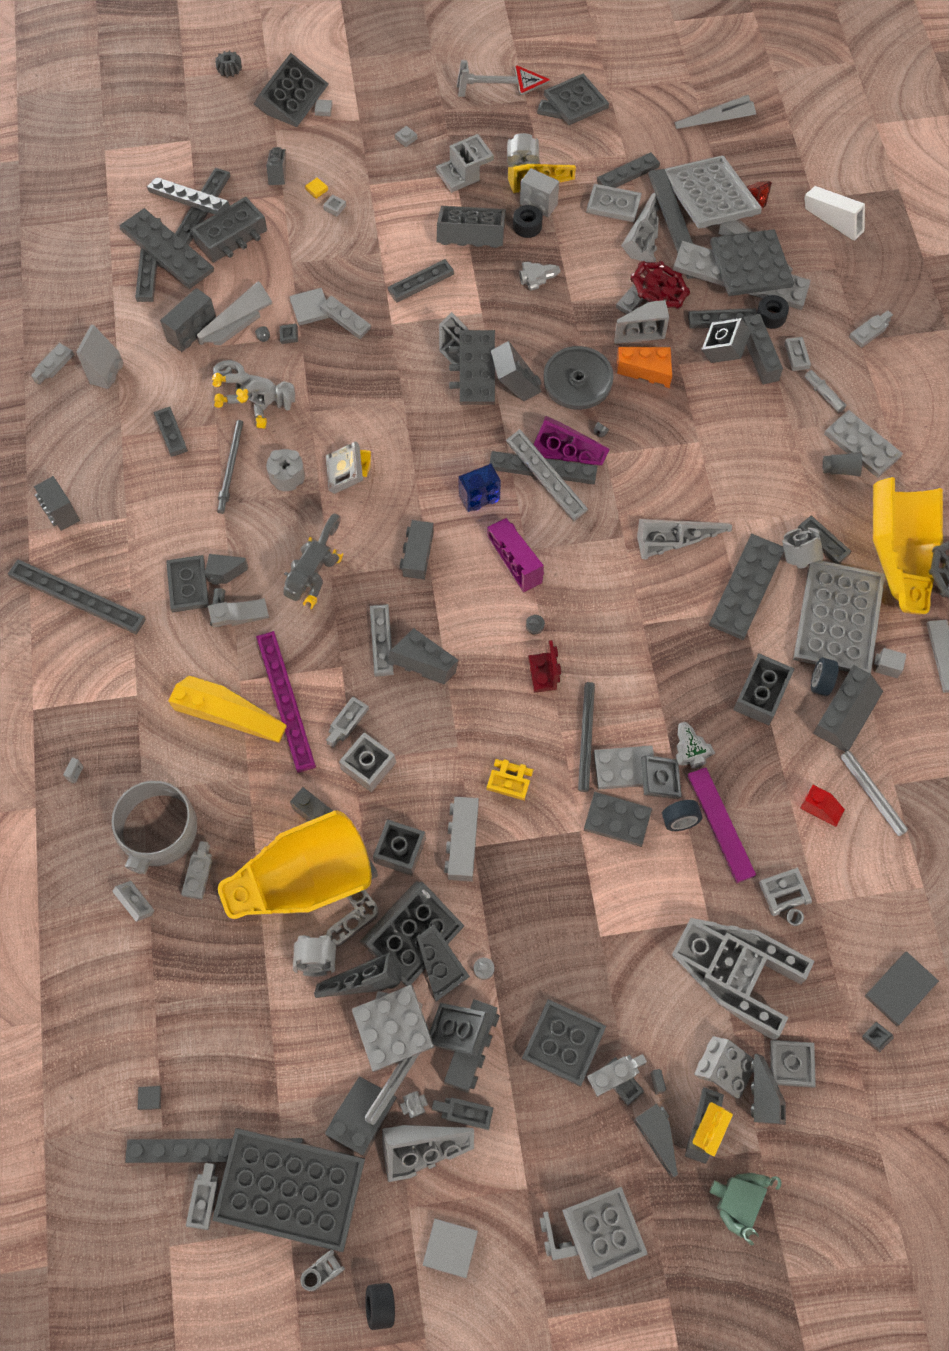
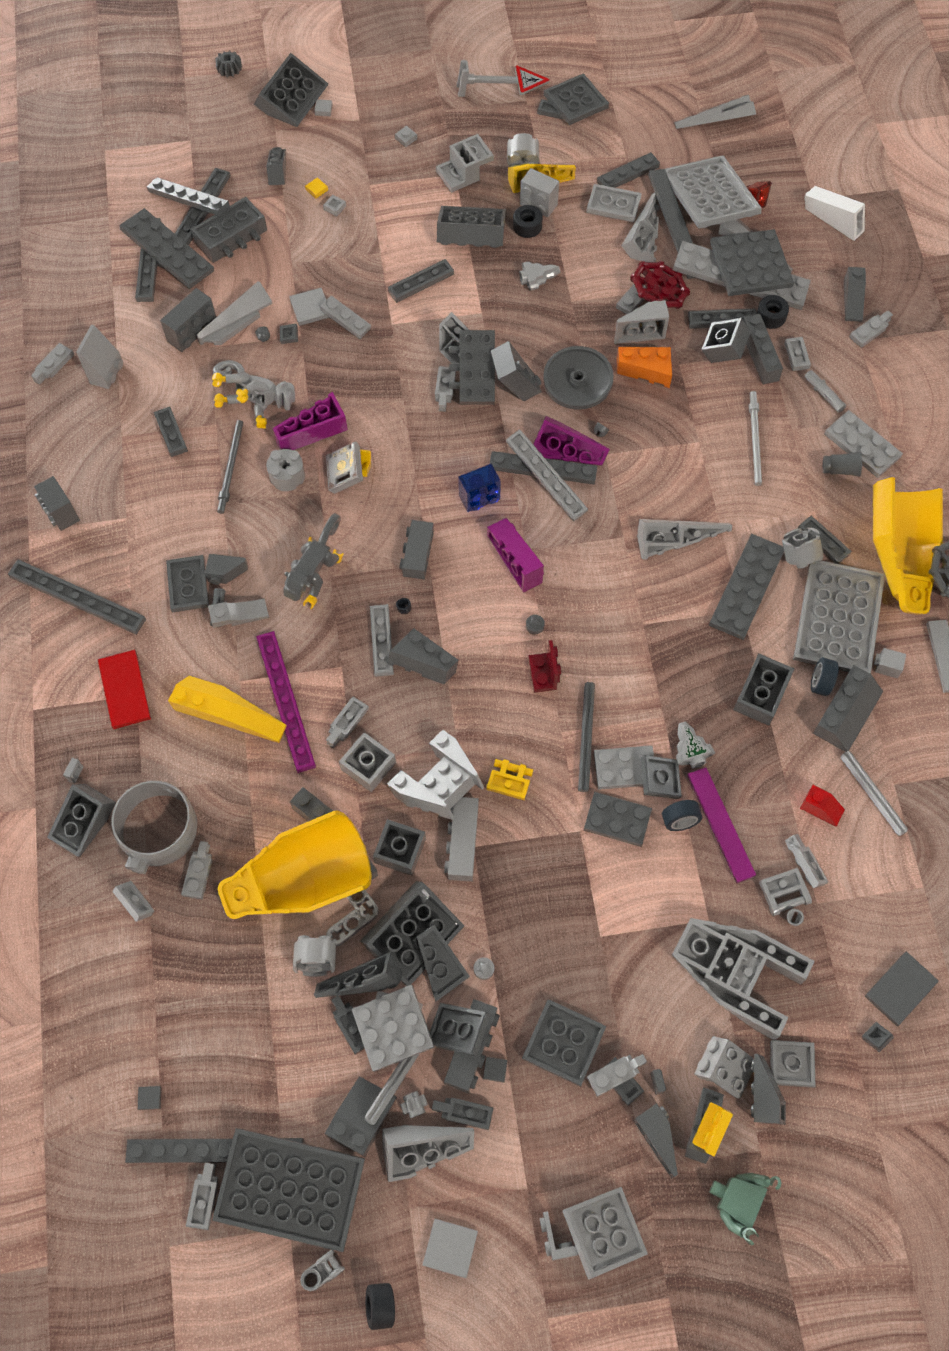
none -> dark grey slope [47,783,116,857]
none -> red tile [98,649,151,730]
none -> magenta wedge [273,392,348,450]
none -> dark grey hinge [331,996,365,1055]
none -> wedge [387,730,484,820]
none -> black hinge [396,598,412,614]
none -> light grey hinge [435,366,456,412]
none -> dark grey tile [483,1057,508,1083]
none -> light grey bar [748,391,762,486]
none -> light grey hinge [785,834,828,888]
none -> dark grey slope [844,267,866,322]

